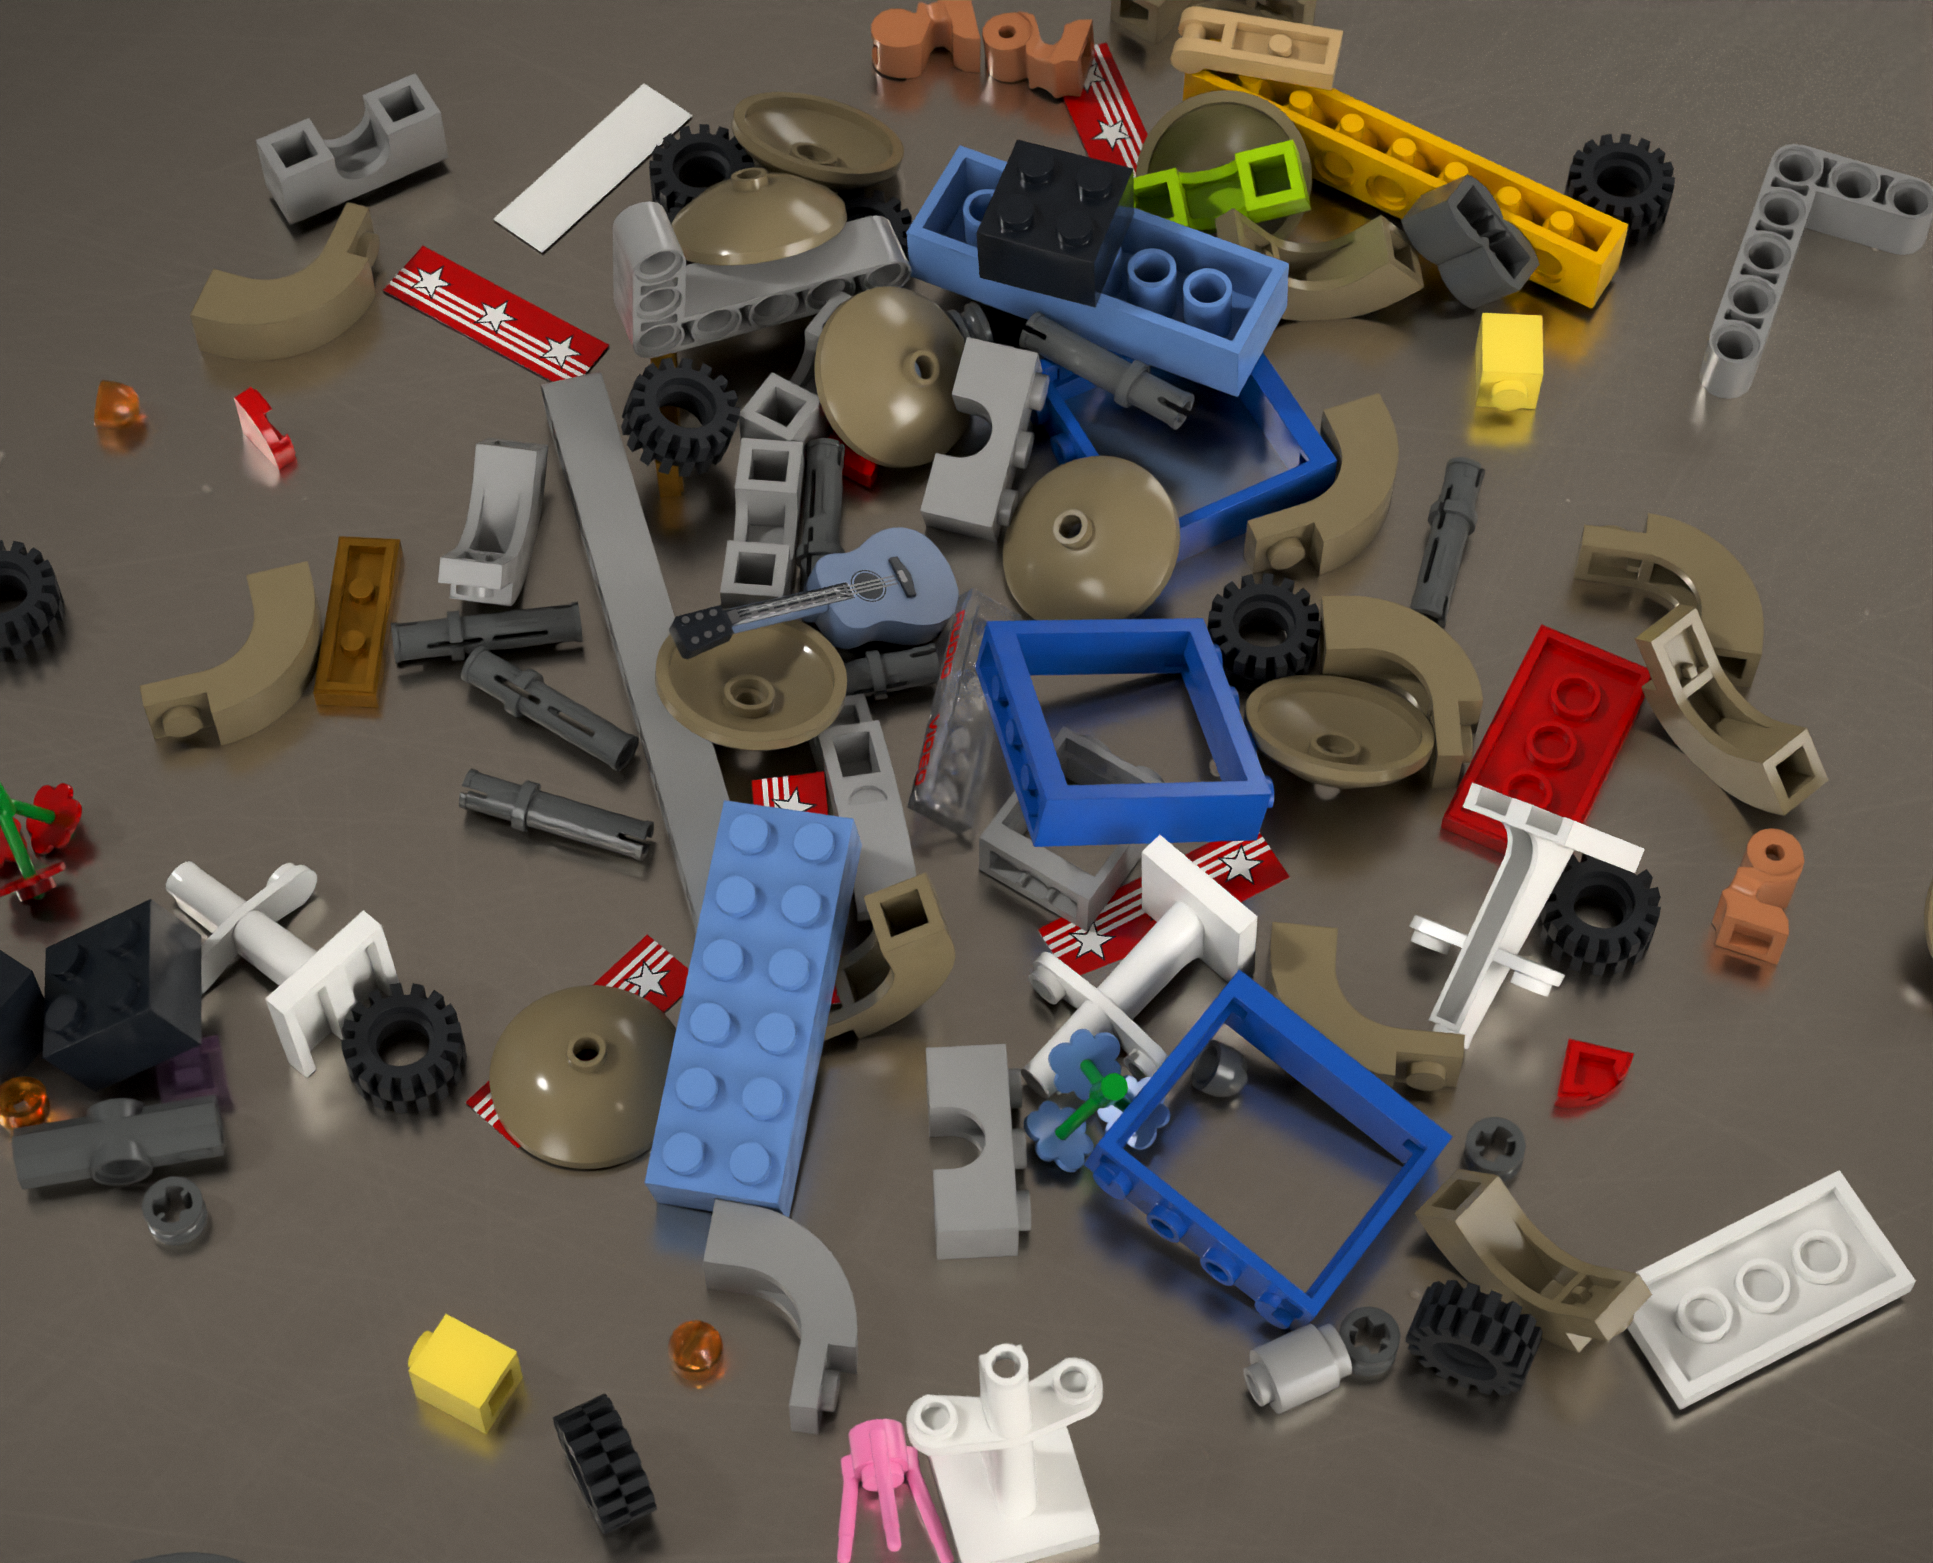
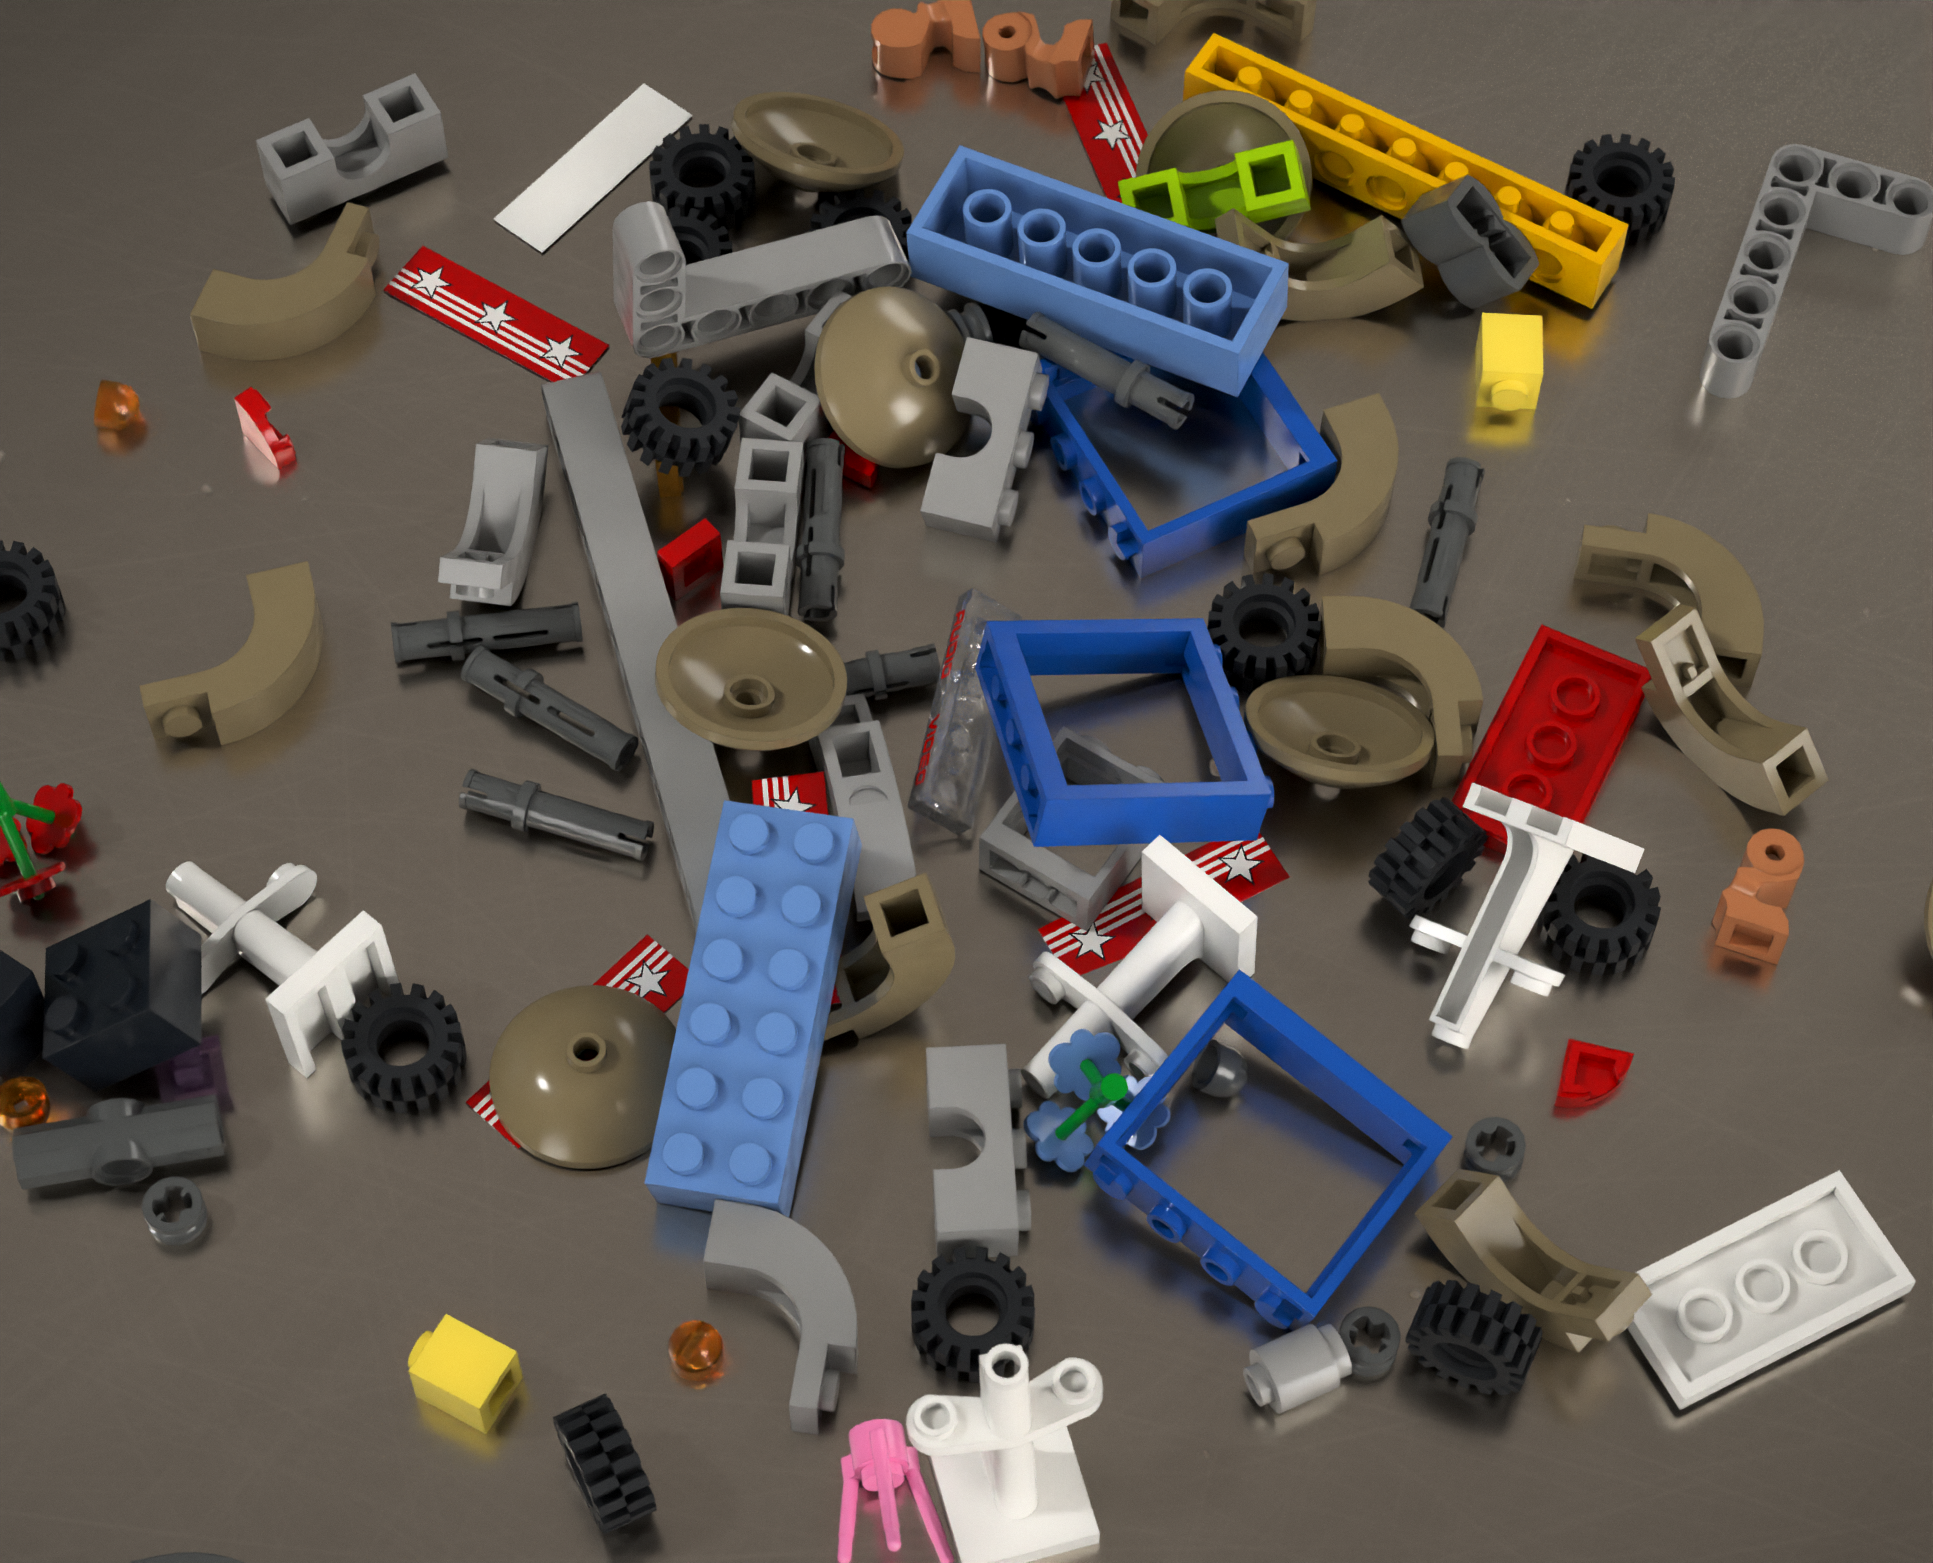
pearl gold tile [313,536,403,708] -> none
sand blue piece [669,527,959,660] -> none
dark tan dish [671,168,847,266] -> none
black brick [976,139,1134,307] -> none
dark tan dish [1003,456,1180,620] -> none
tan plate [1171,6,1343,90] -> none
dark tan arch [1266,922,1465,1091] -> none
none -> red tile [657,518,724,601]
none -> black tyre [911,1247,1035,1383]
none -> black tyre [1368,797,1488,920]

